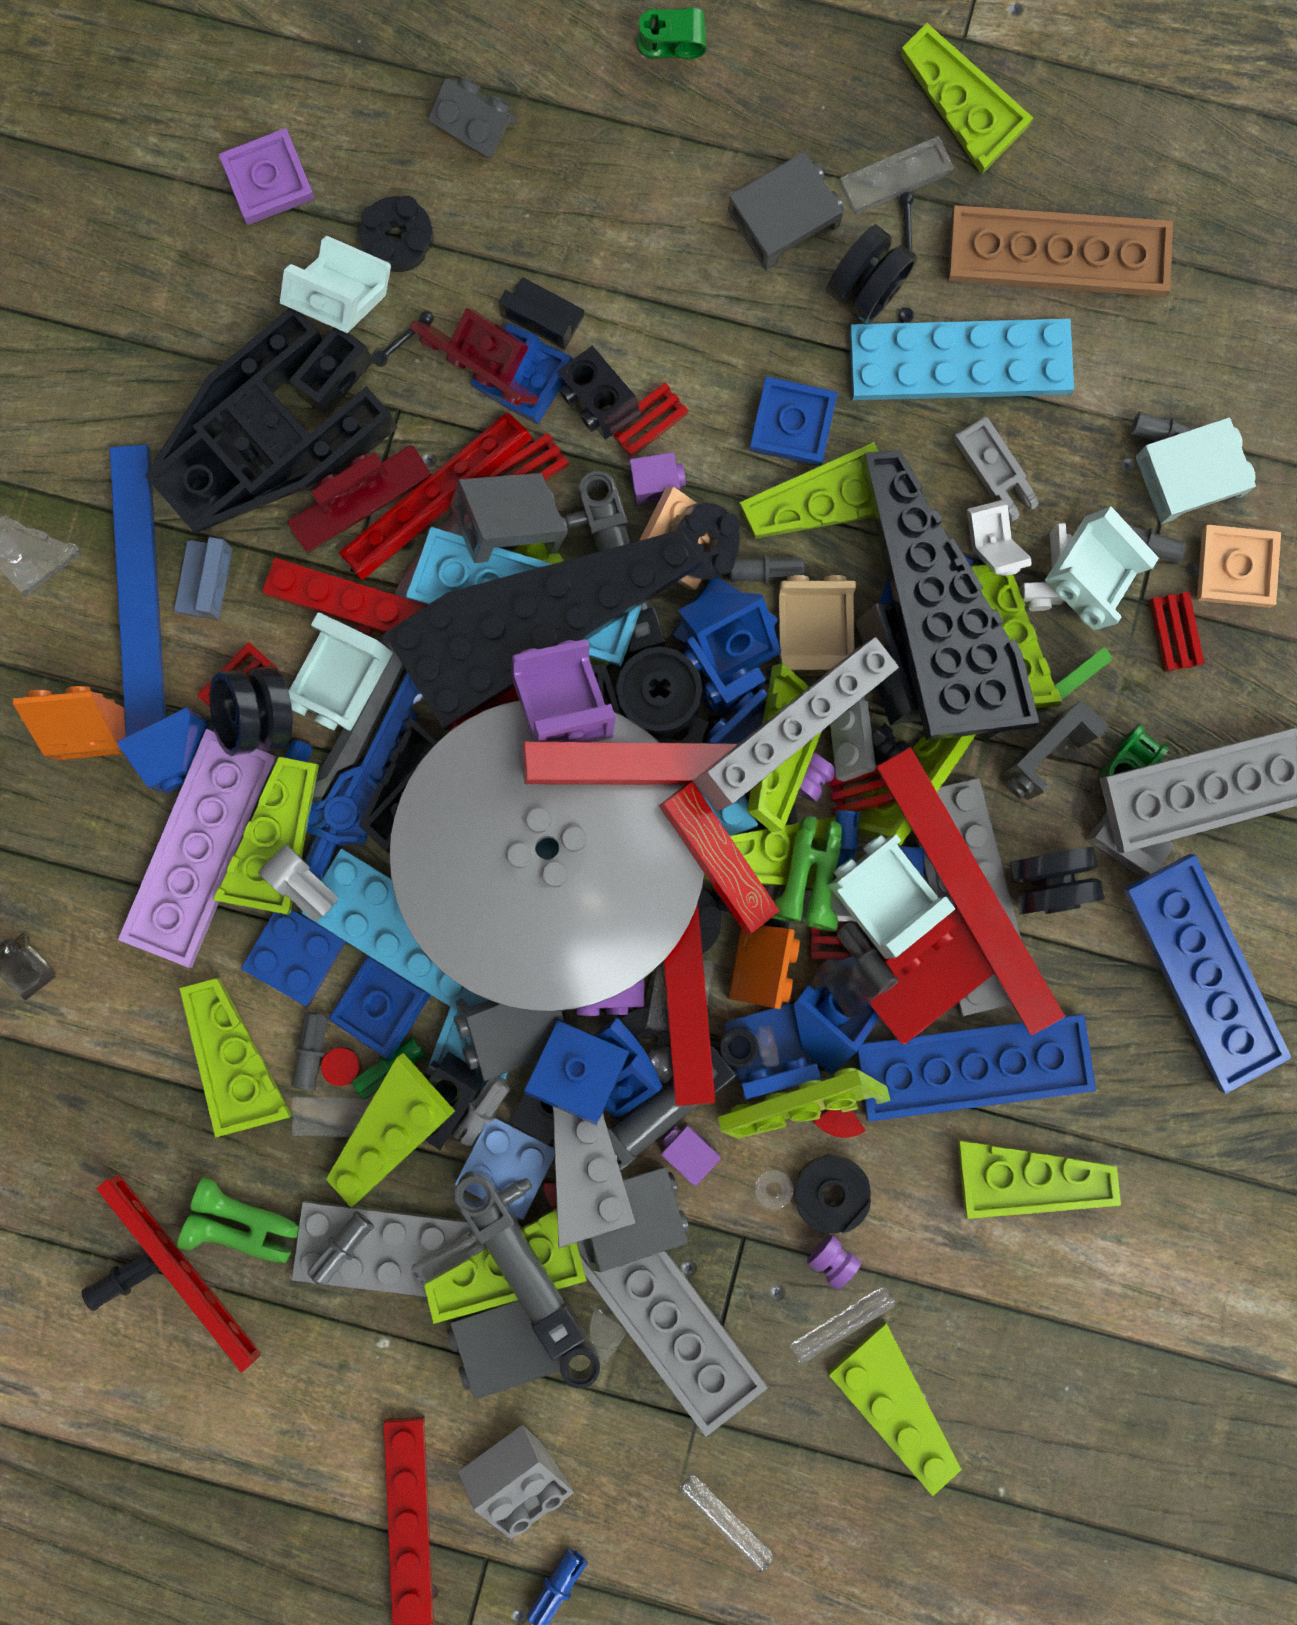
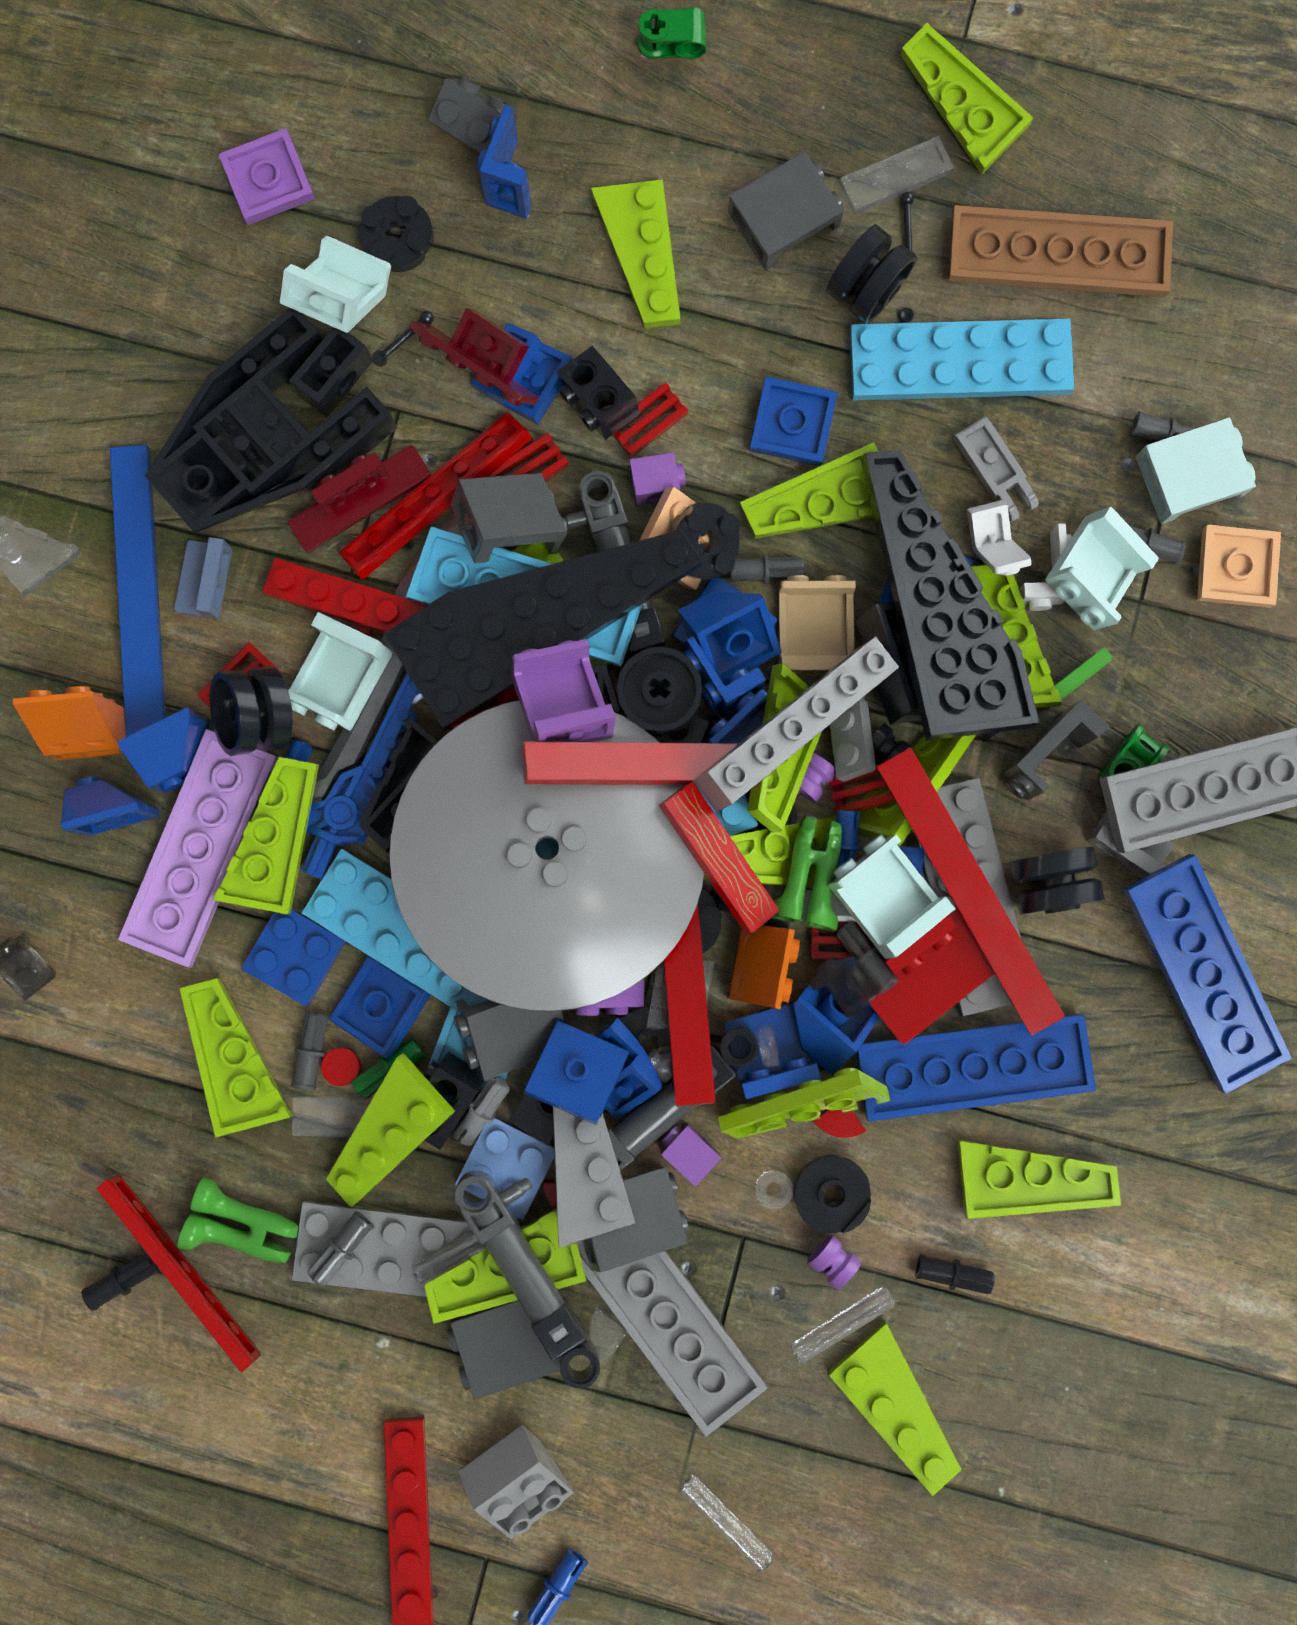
light grey piece [258,844,339,922] -> none
black panel [498,278,585,350] -> none
red tile [1149,591,1205,672] -> none
none -> blue slope [61,776,161,837]
none -> blue bracket [476,105,532,219]
none -> lime wing [591,179,680,329]
none -> black axle [915,1254,995,1294]

